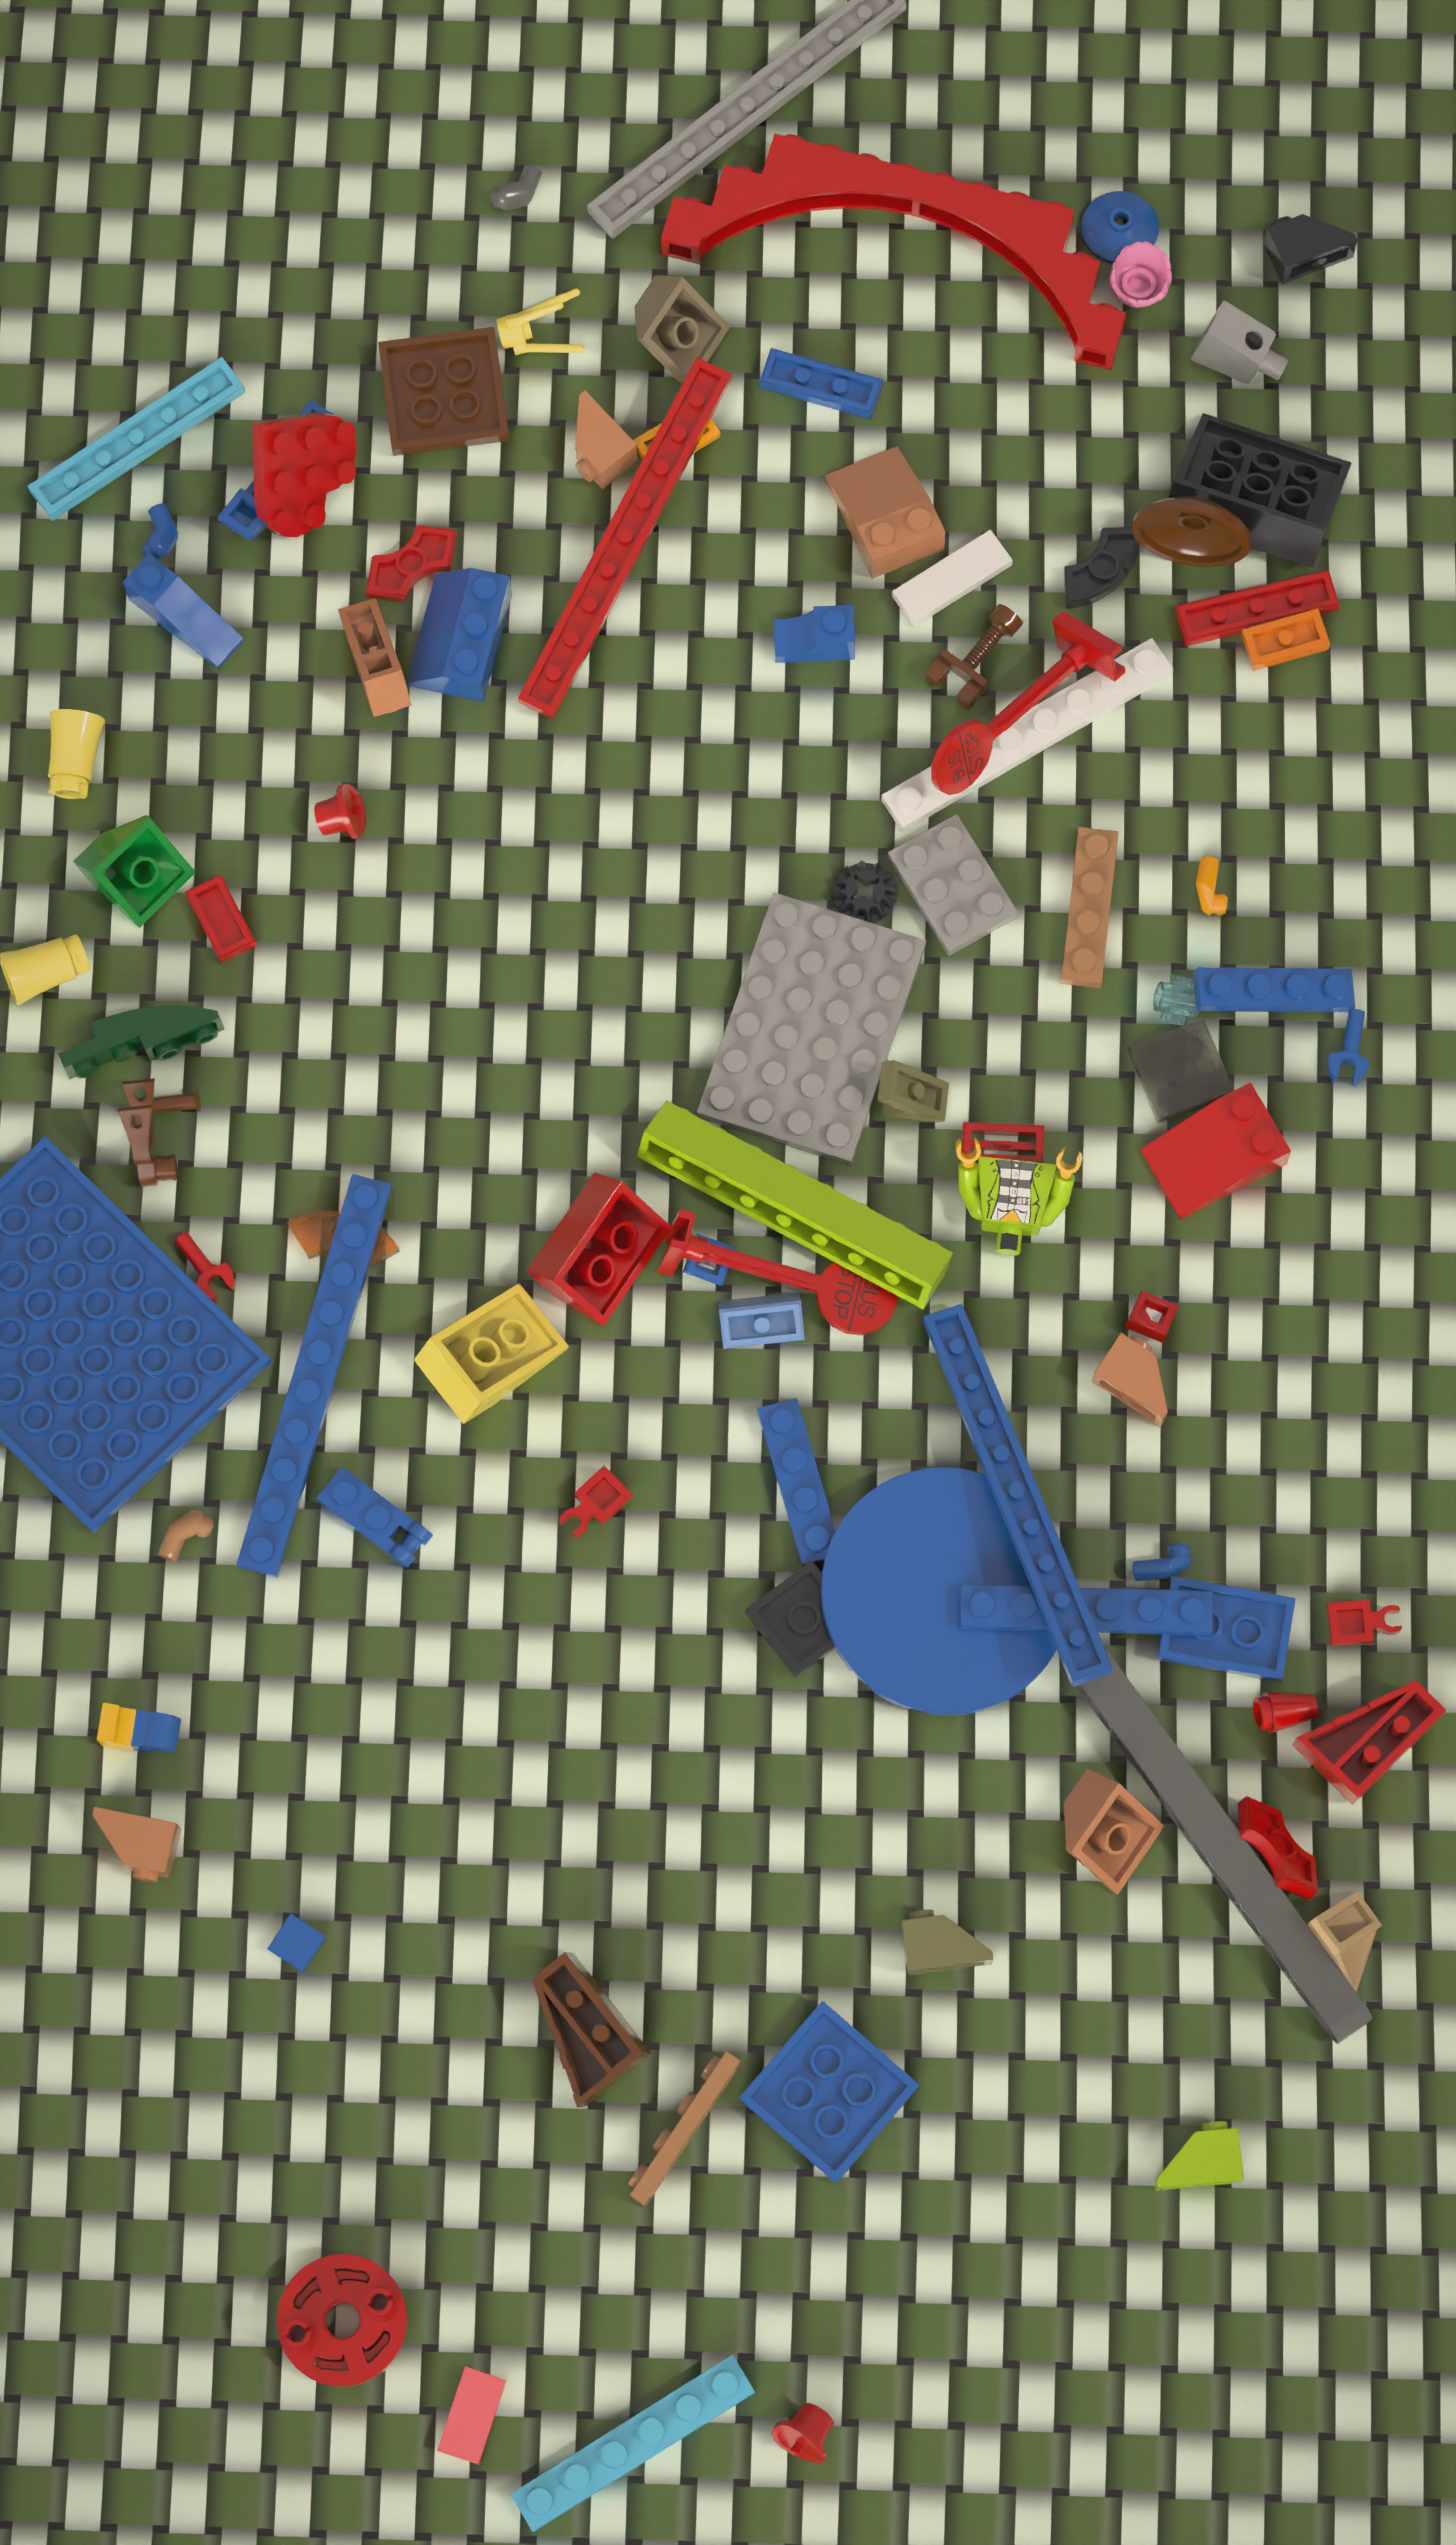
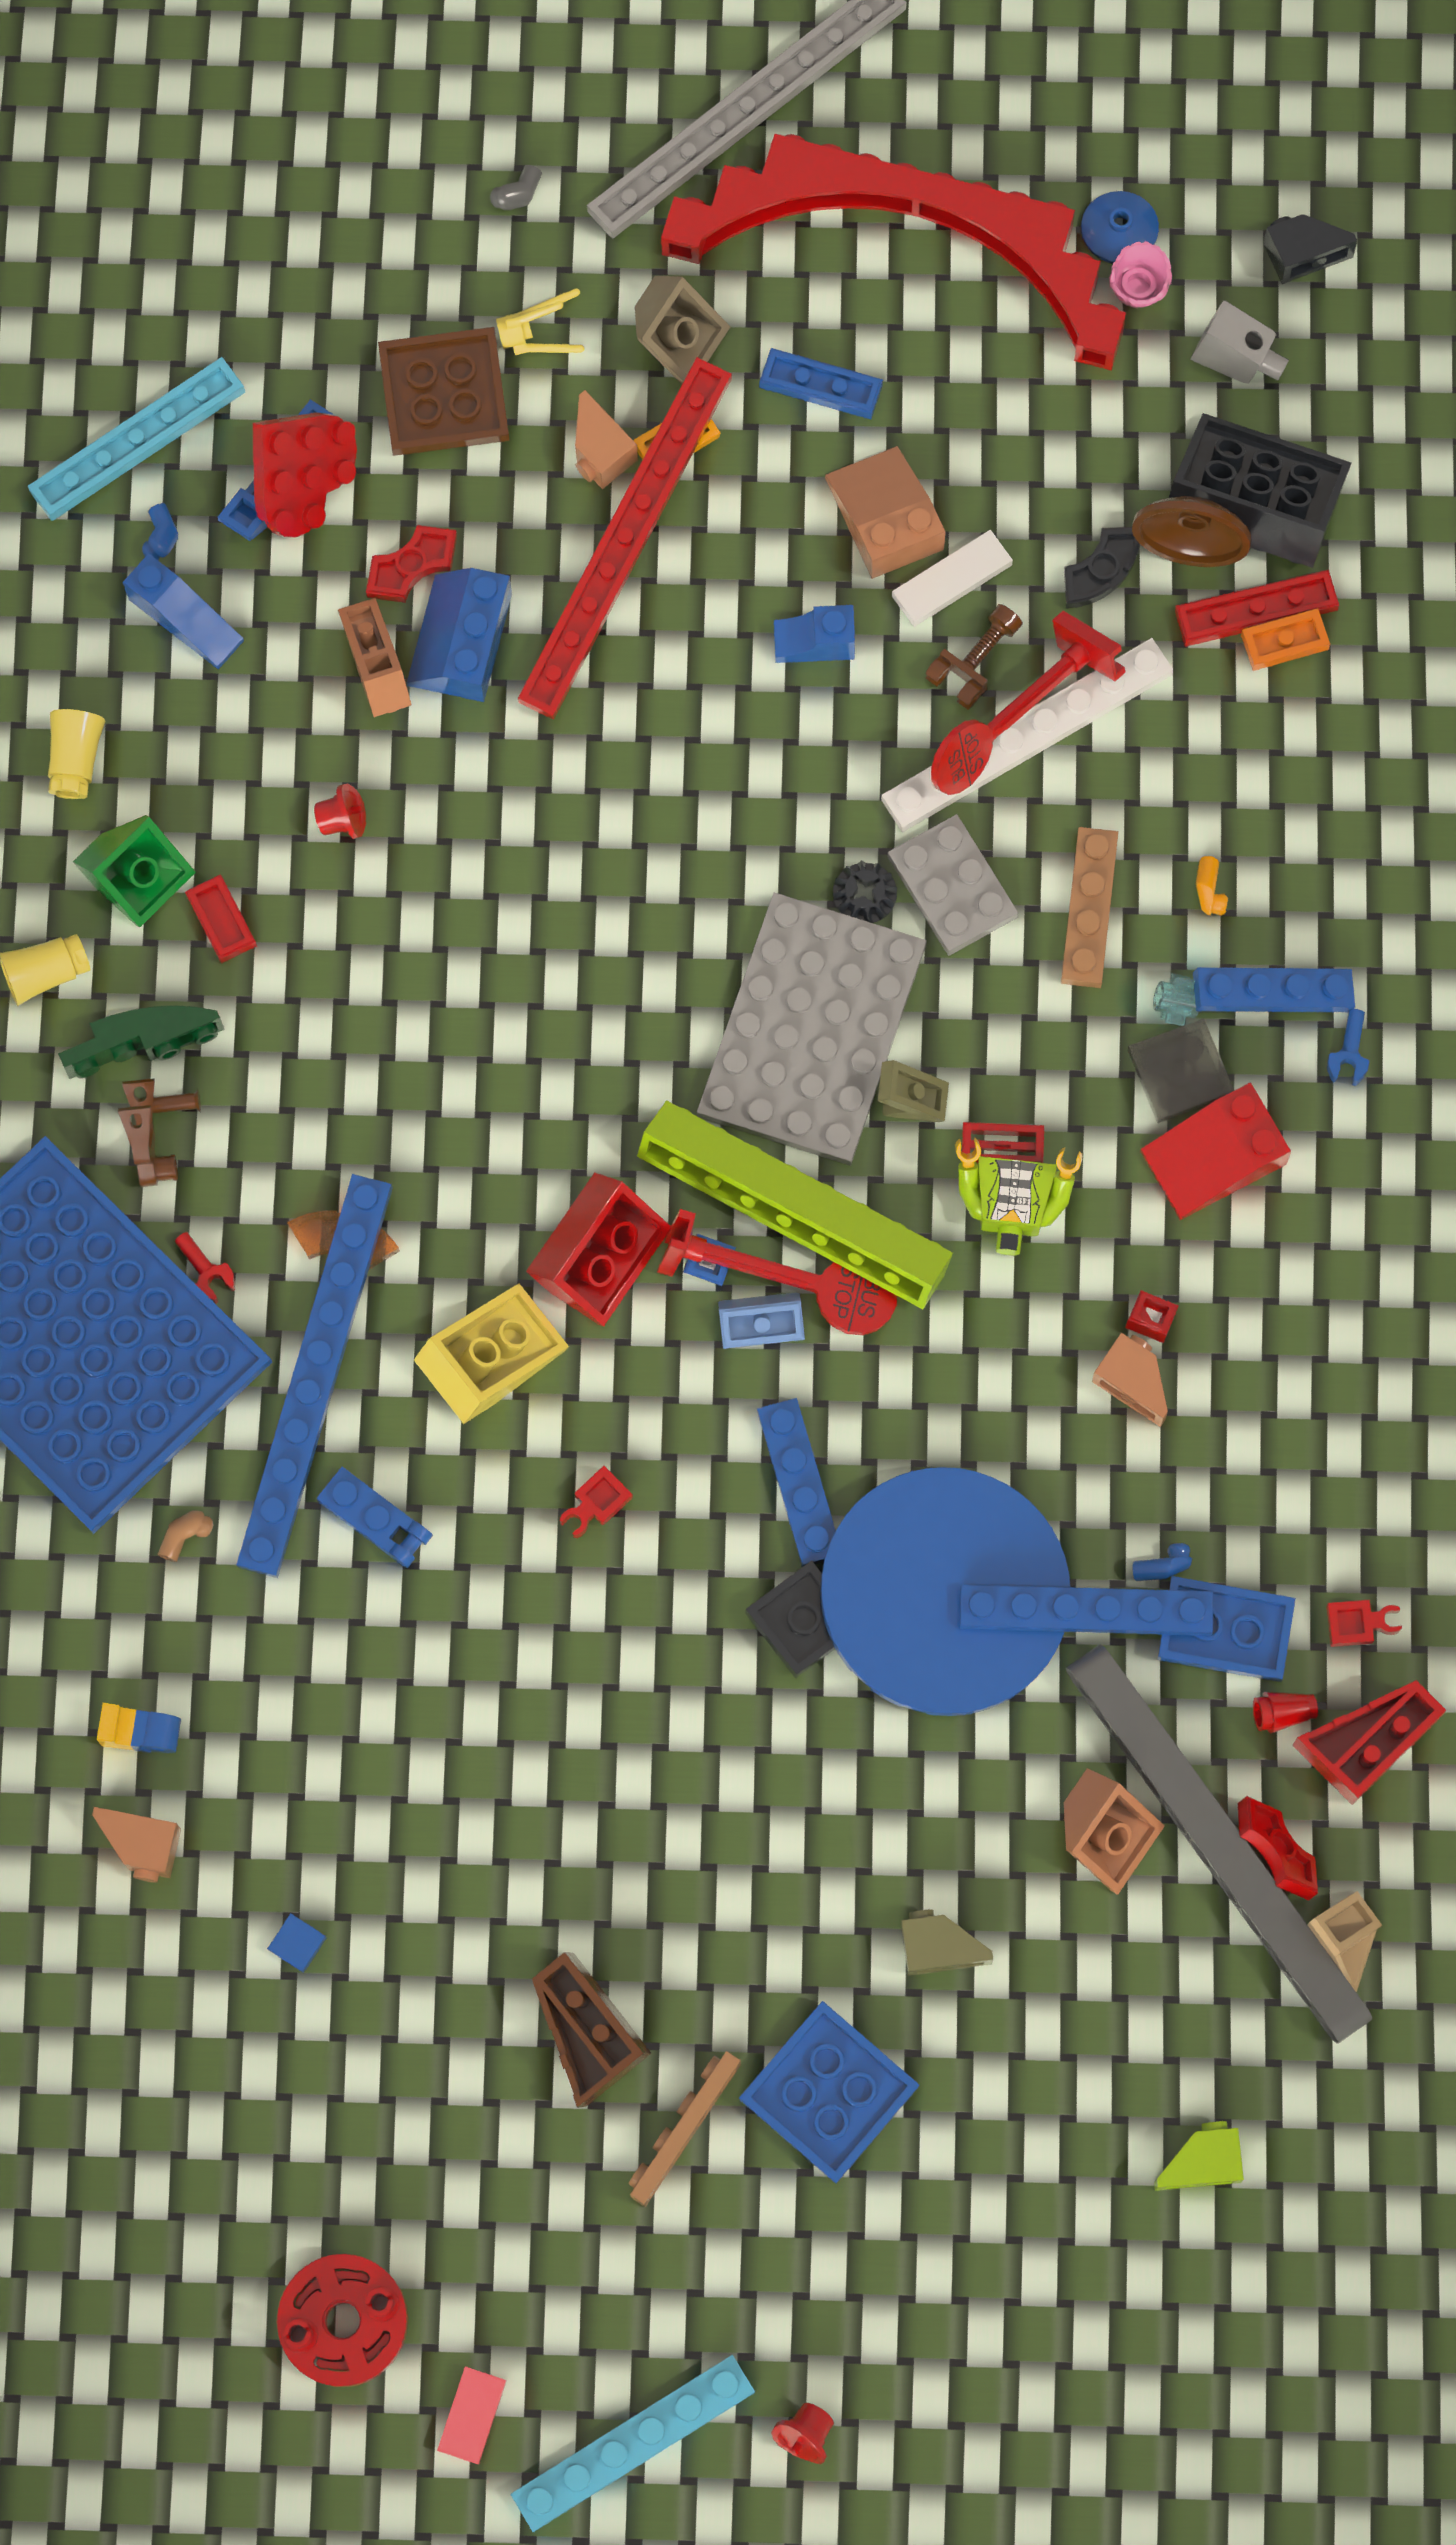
blue plate [923,1304,1113,1687] -> none

